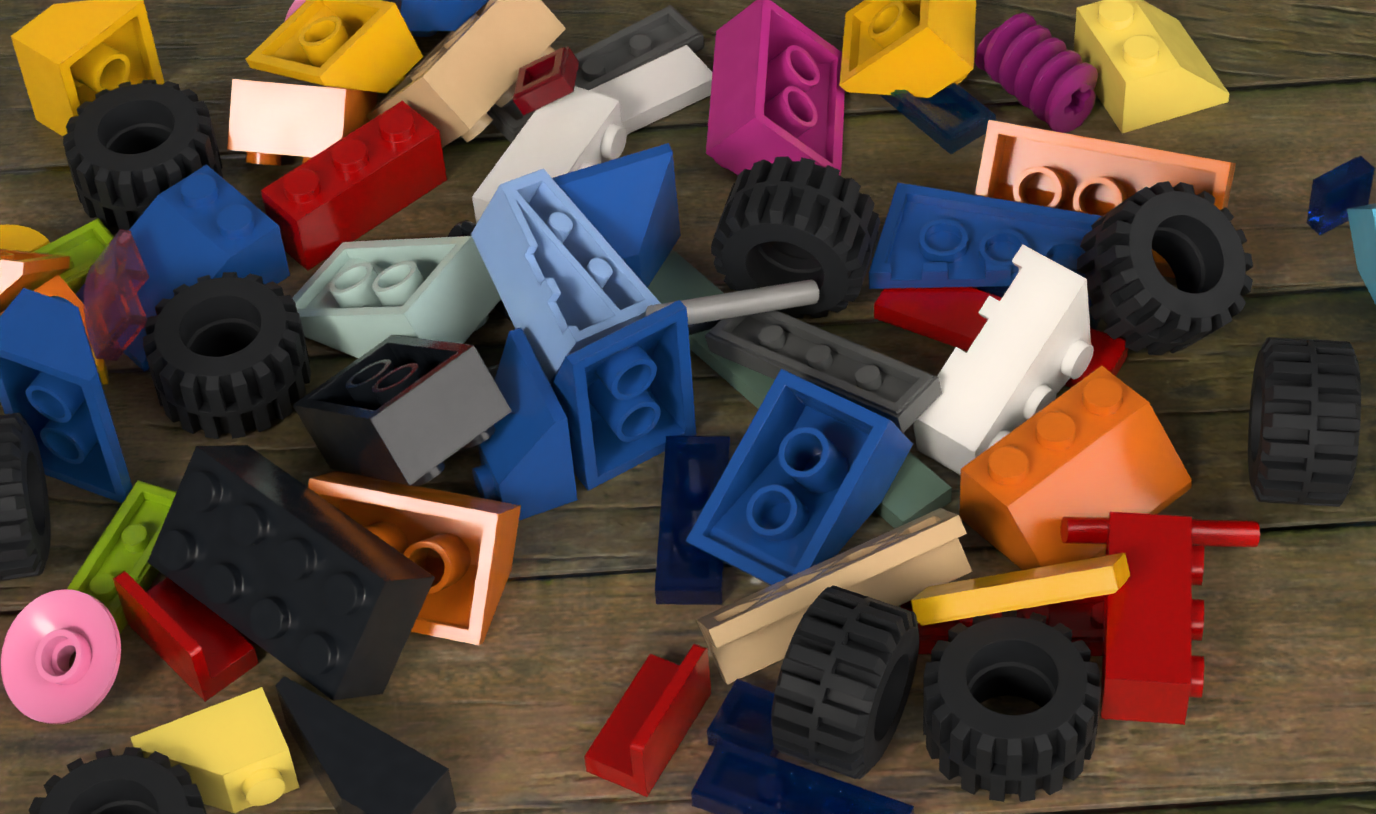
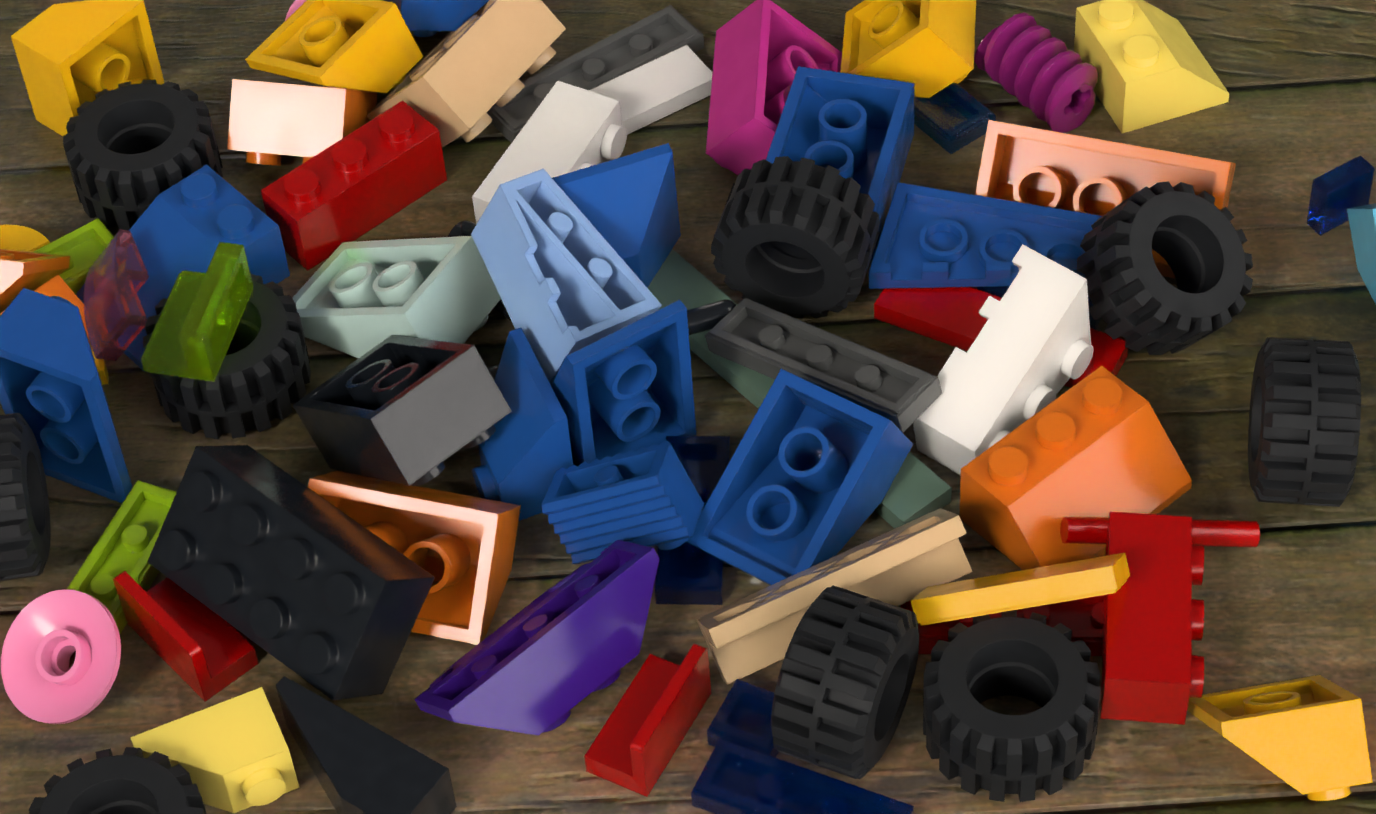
dark red tile [513,46,579,116] -> none
light grey bar [645,279,819,325] -> none
none -> clear neon green panel [141,242,254,382]
none -> dark purple wedge [414,540,660,736]
none -> blue brick [542,440,704,565]
none -> blue slope [766,66,914,260]
none -> yellow slope [1187,675,1373,801]

